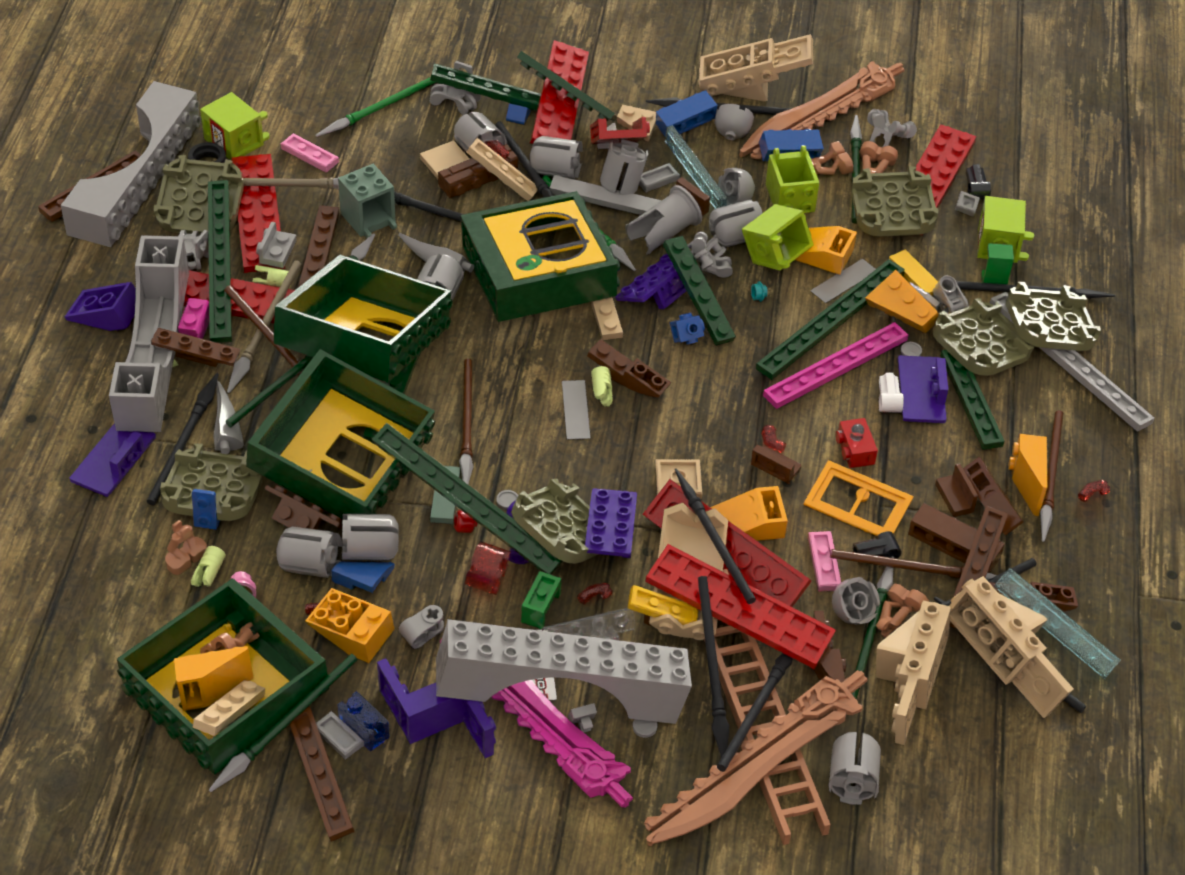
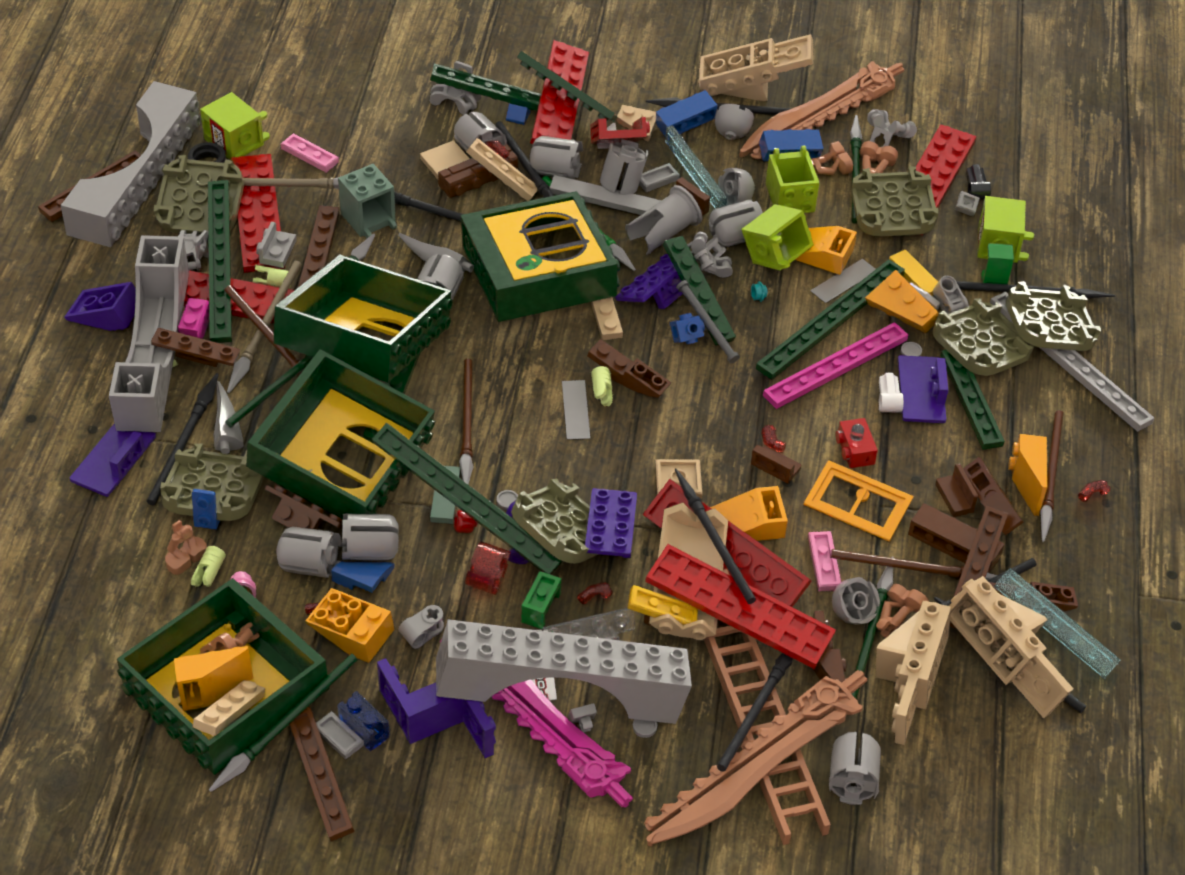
green piece [316,77,436,137] -> none
black piece [698,576,730,758] -> none
black piece [852,531,902,563] -> none
none -> dark grey bar [676,280,740,364]

